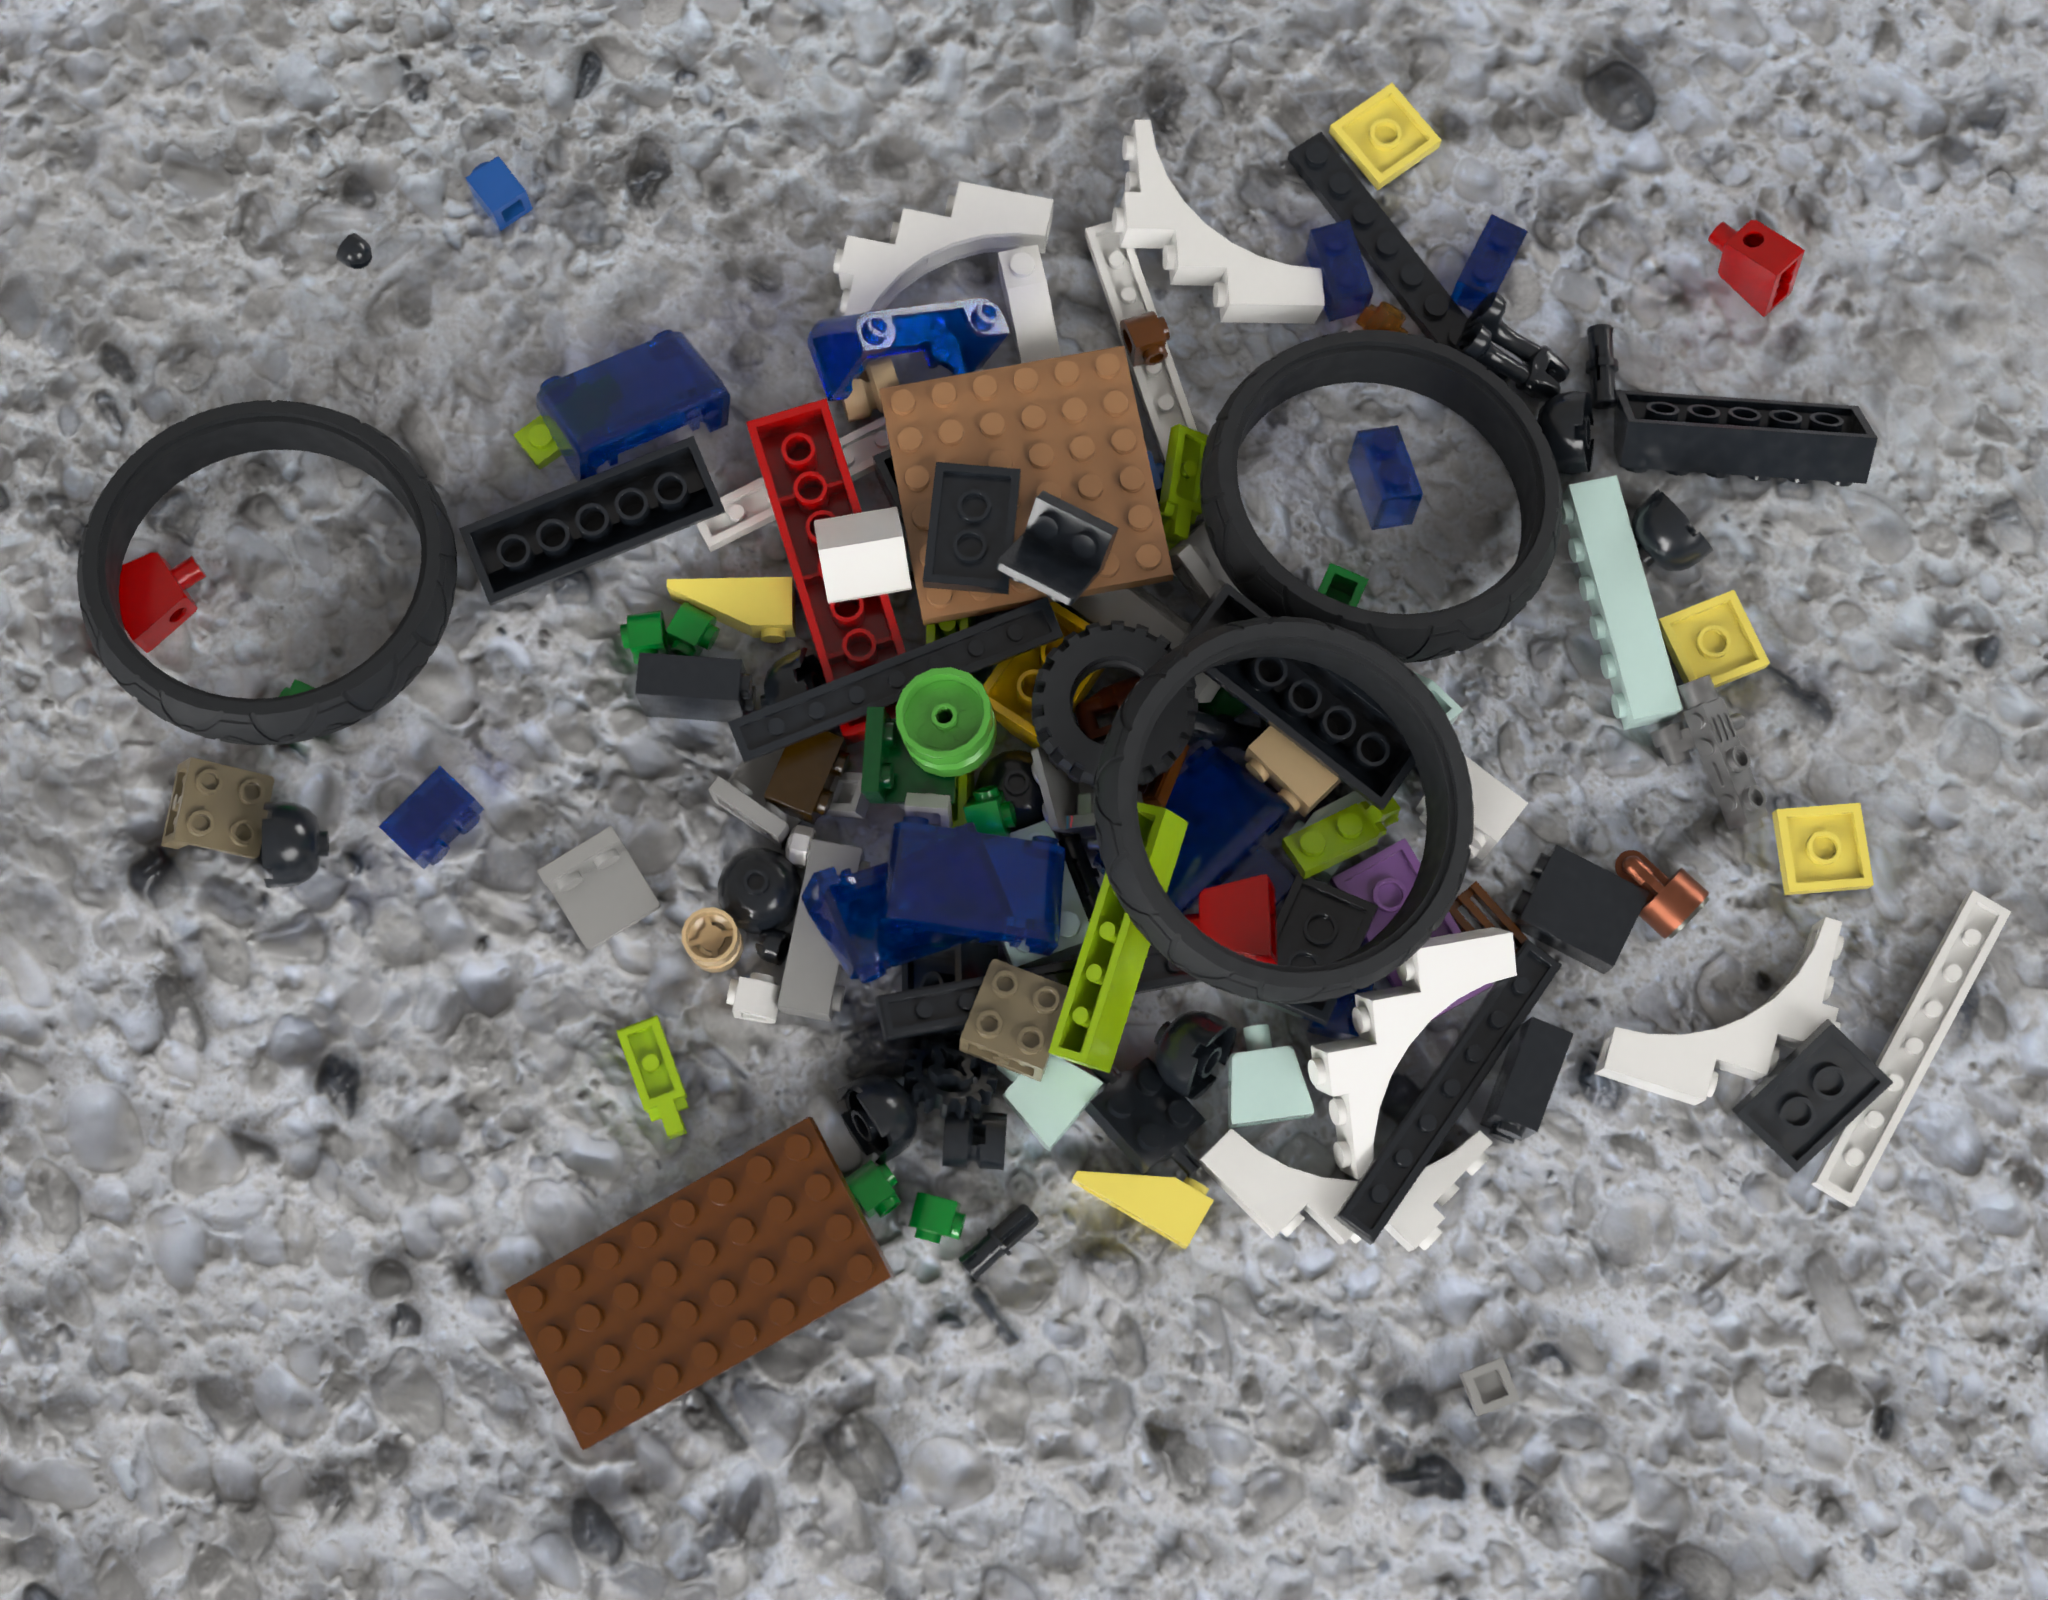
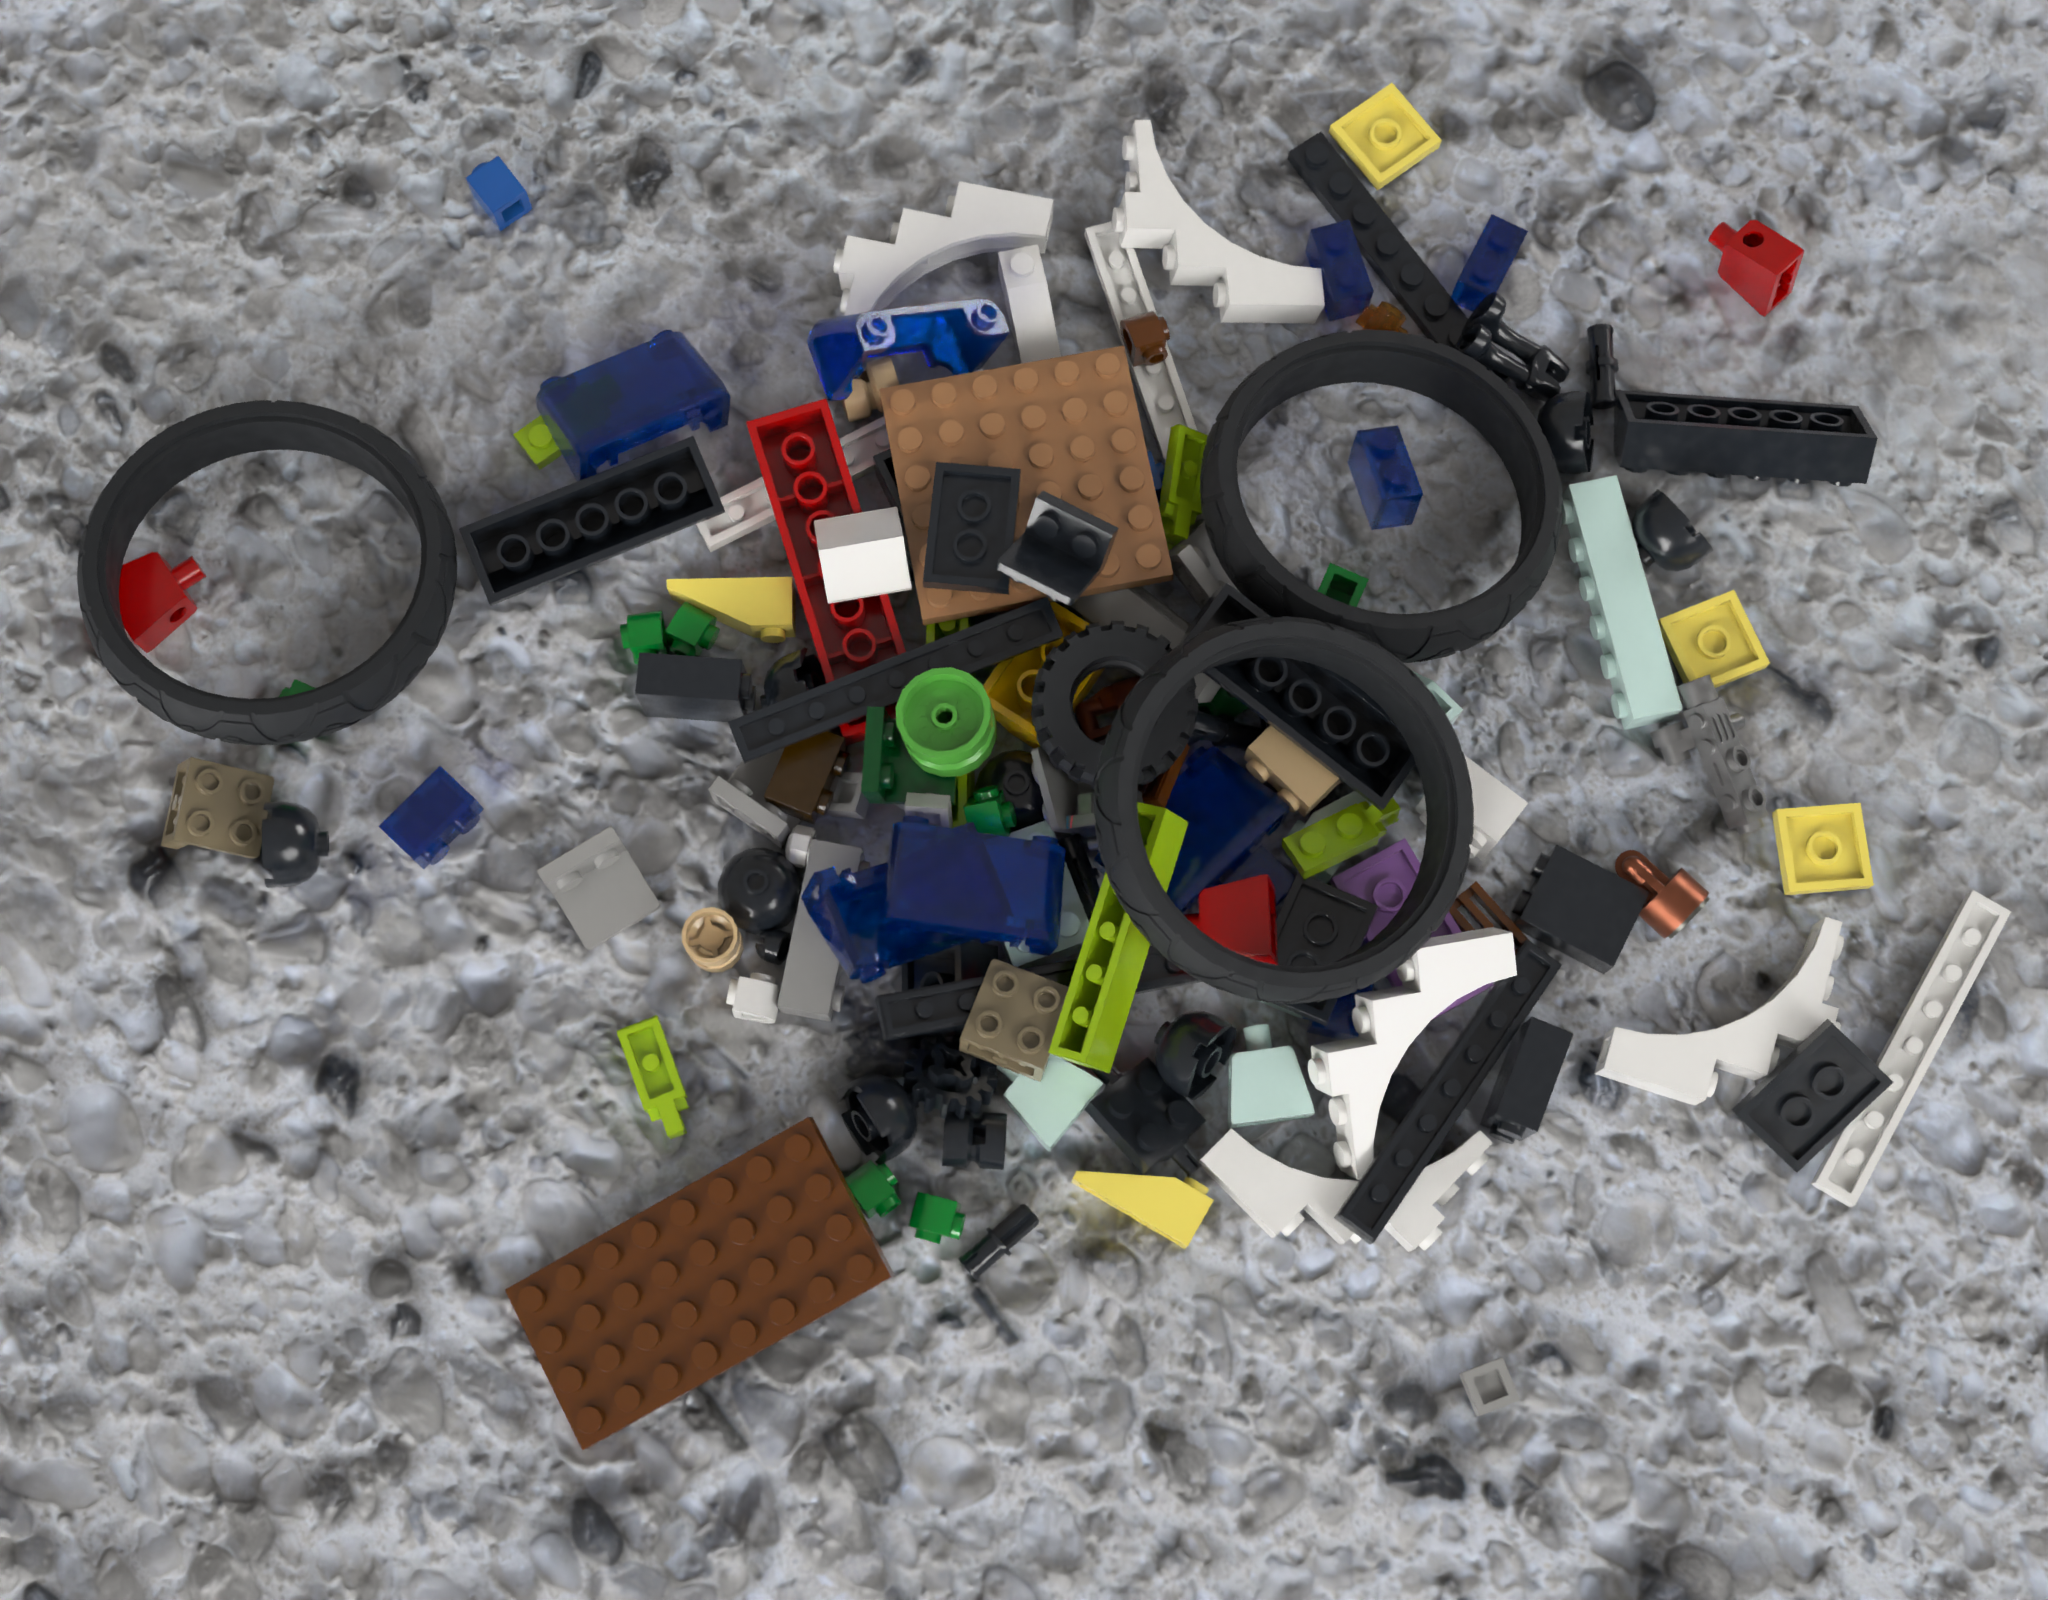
black hinge [336,233,372,269] -> none

